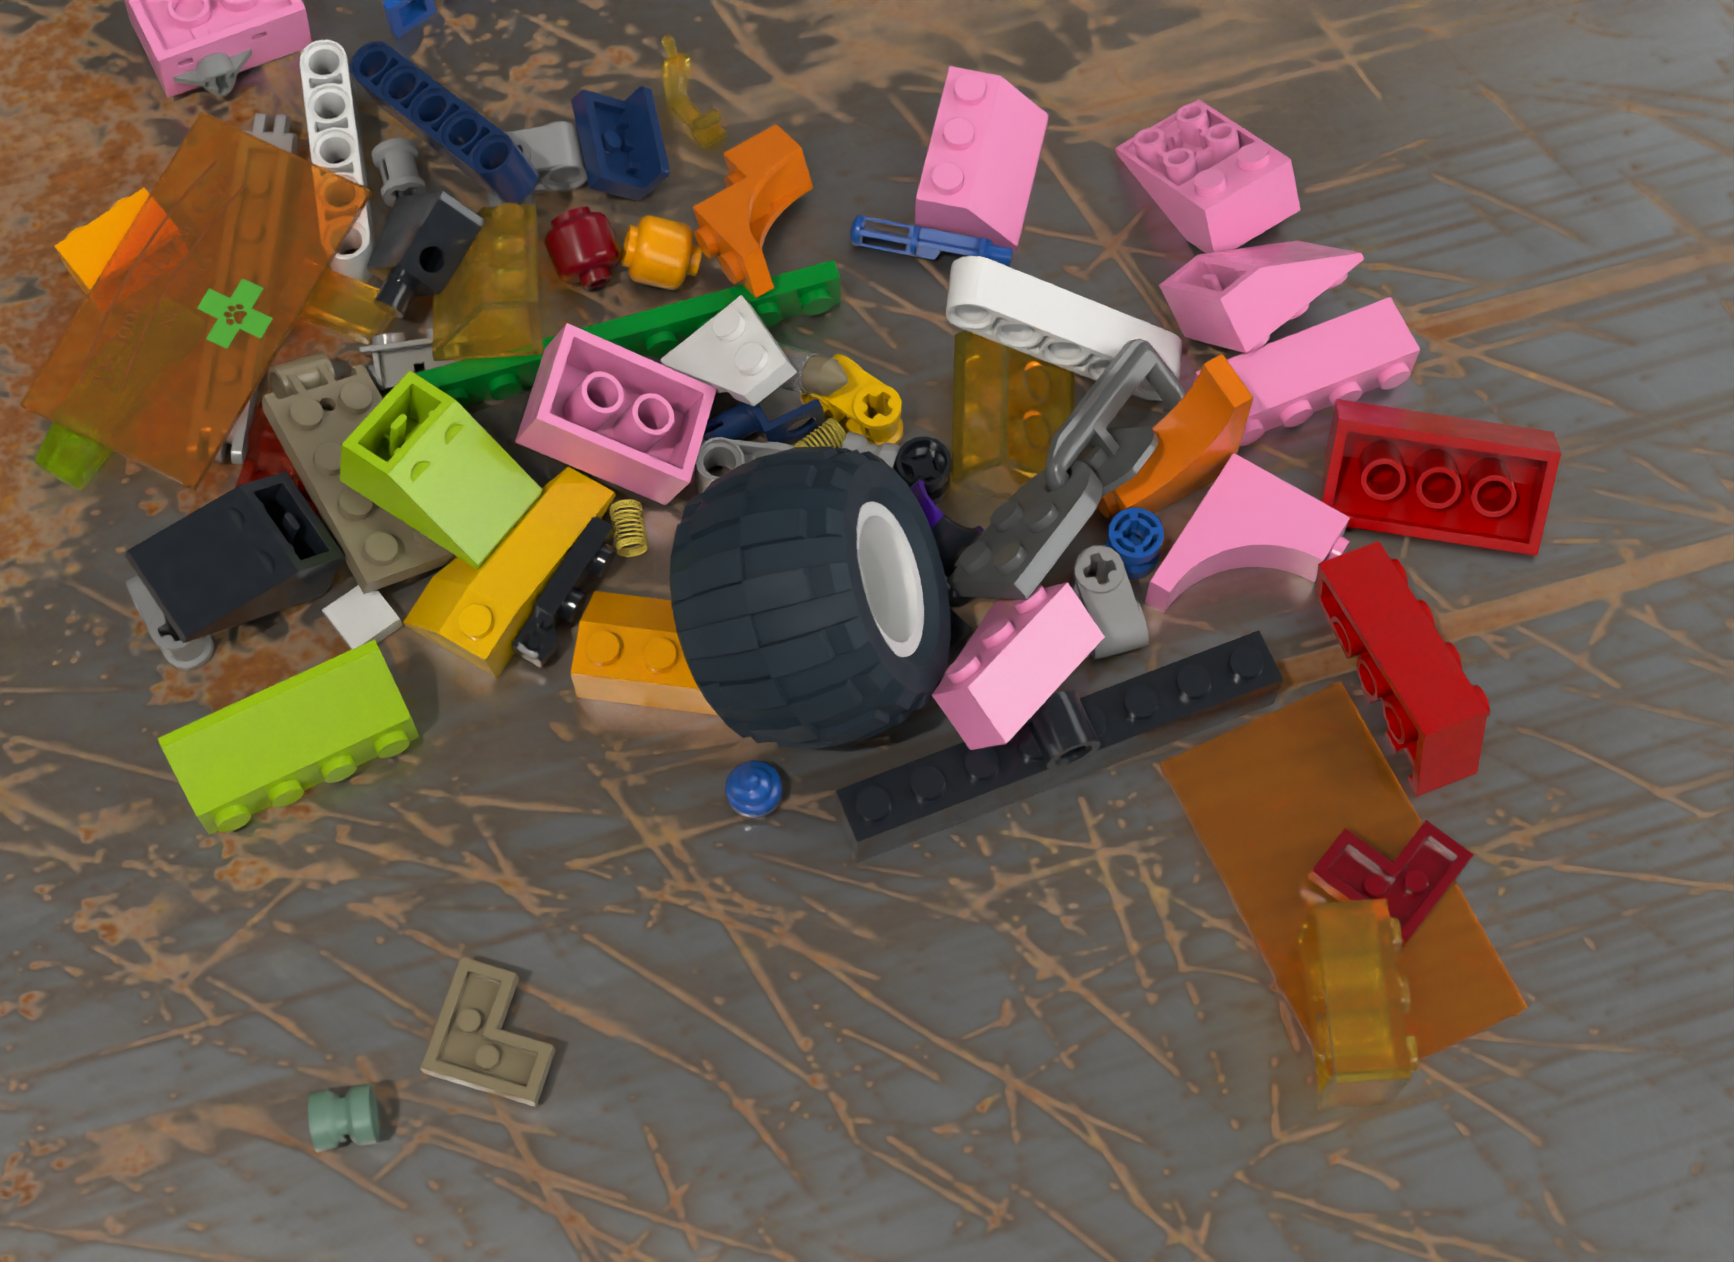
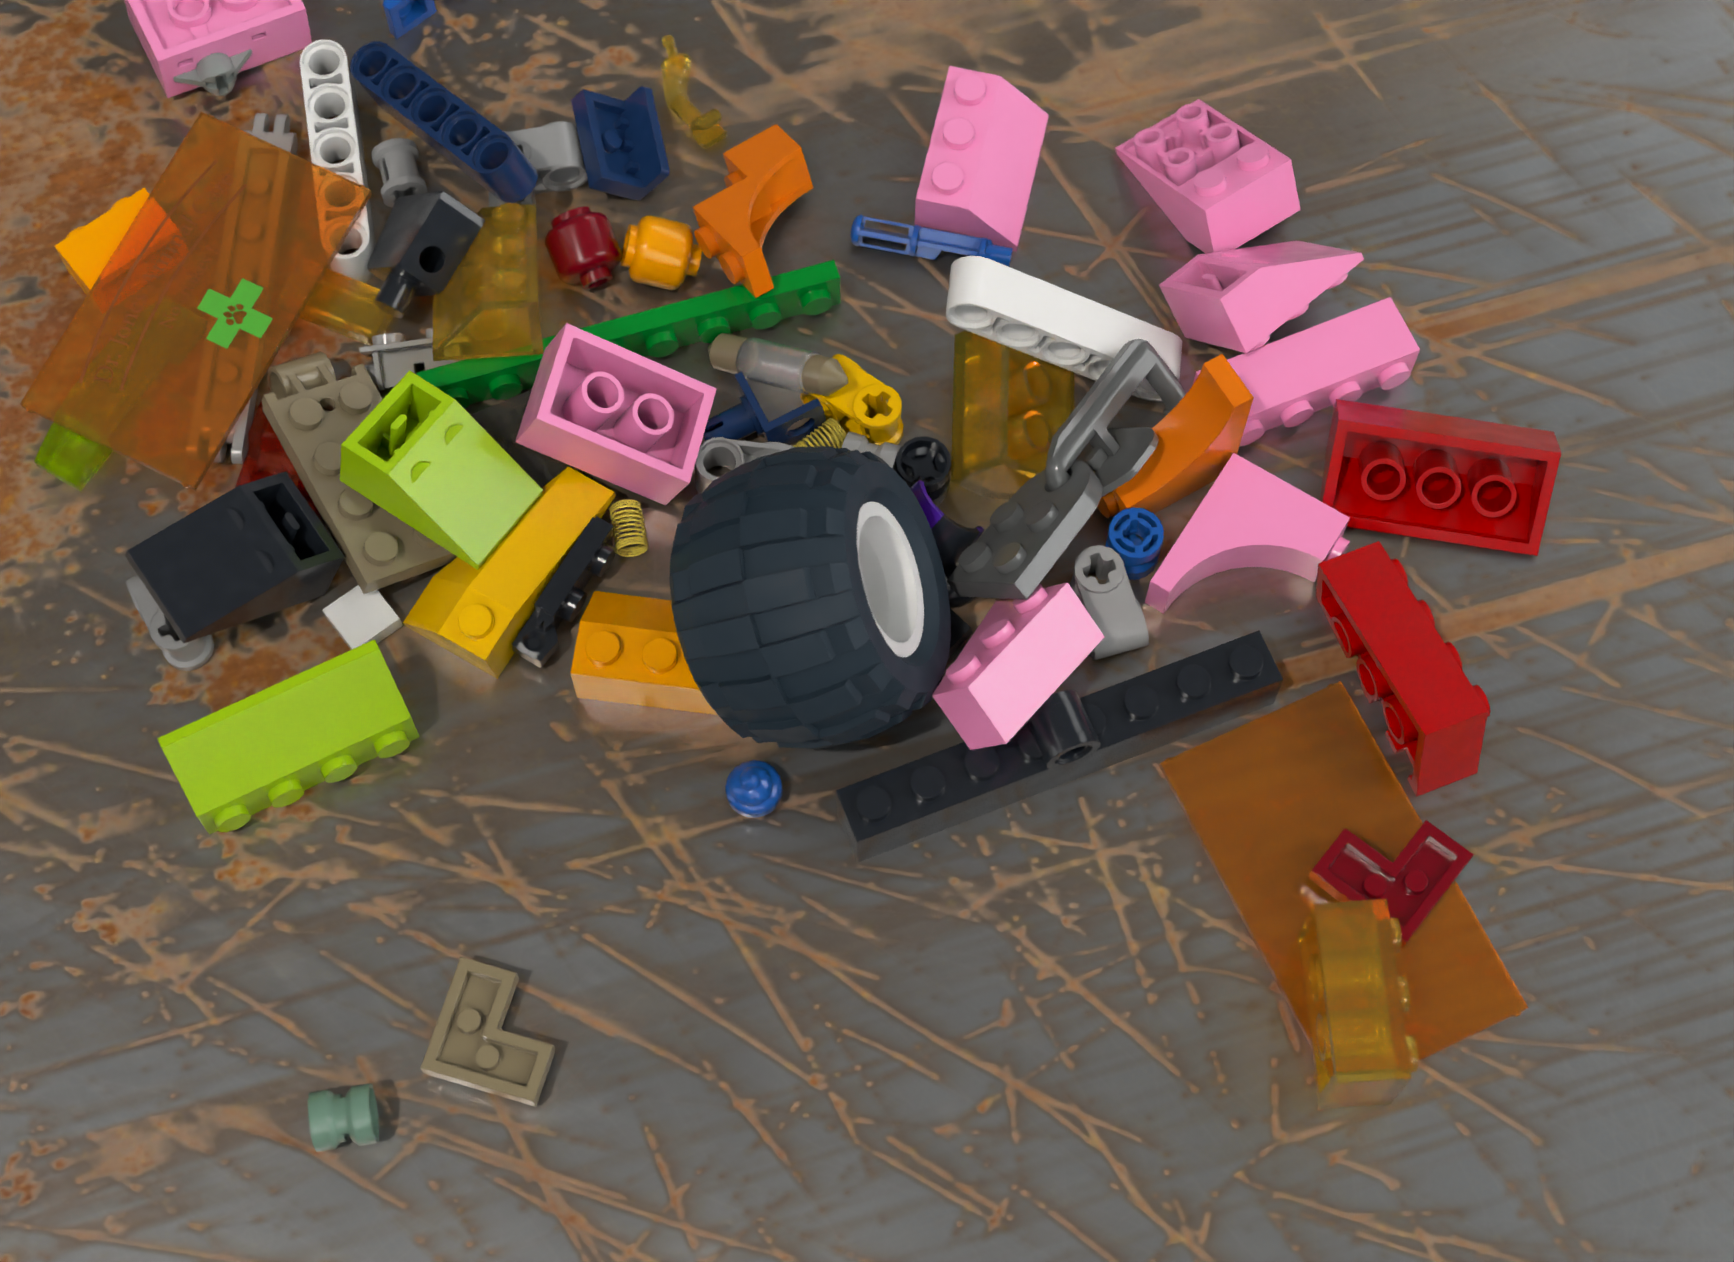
white wing [660,295,797,406] -> none

